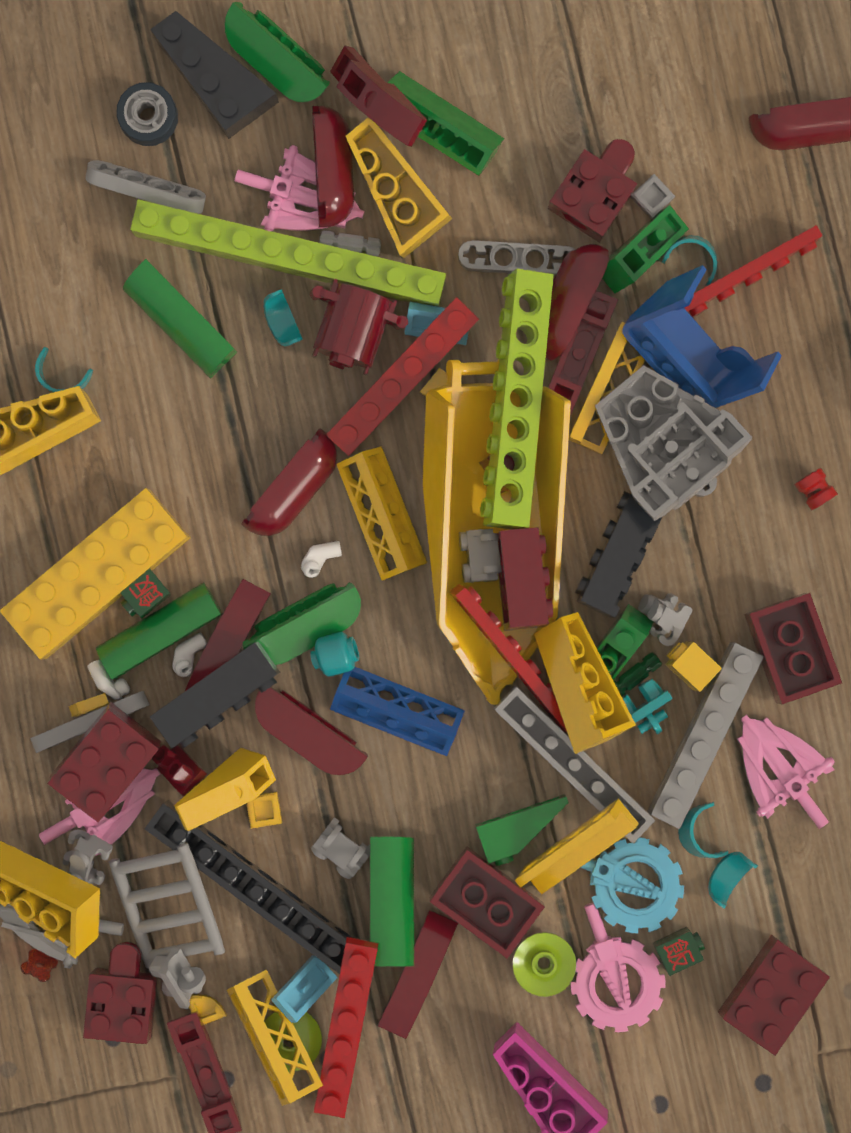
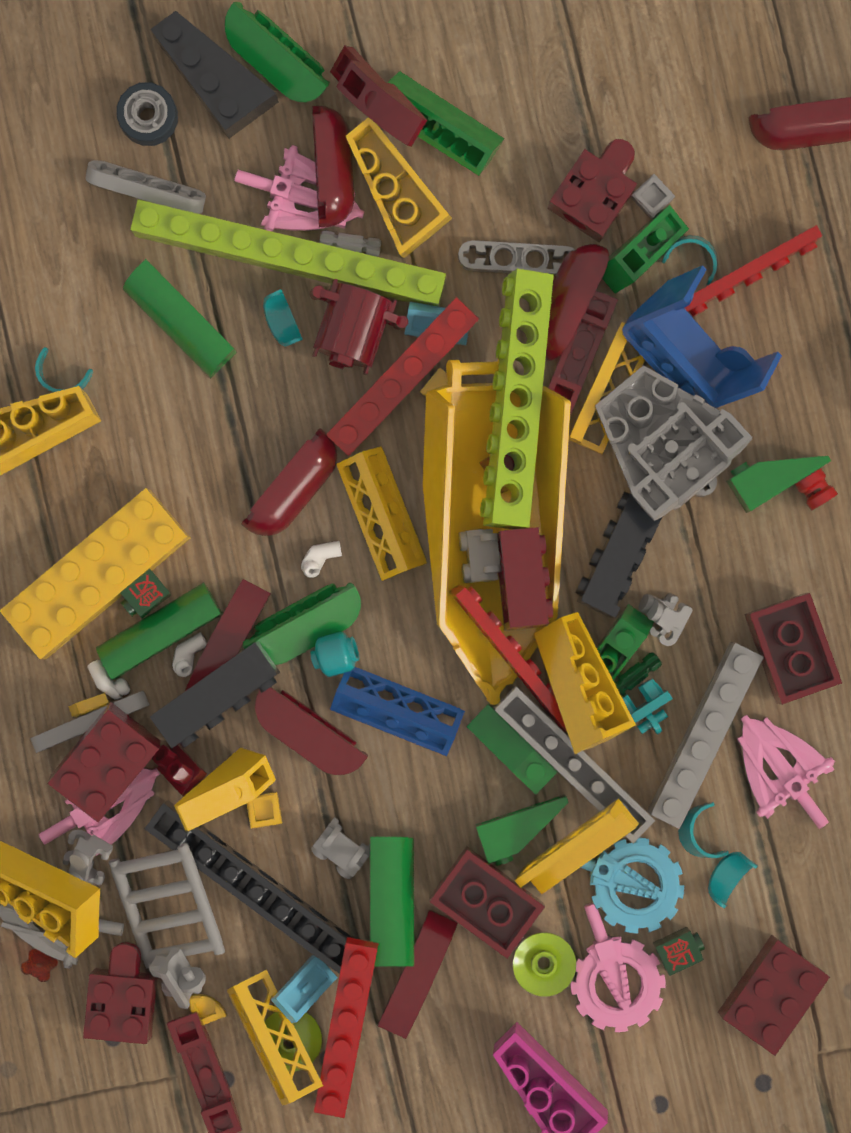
yellow brick [665,641,722,692] -> none
none -> green slope [466,704,558,795]
none -> green slope [726,456,831,513]

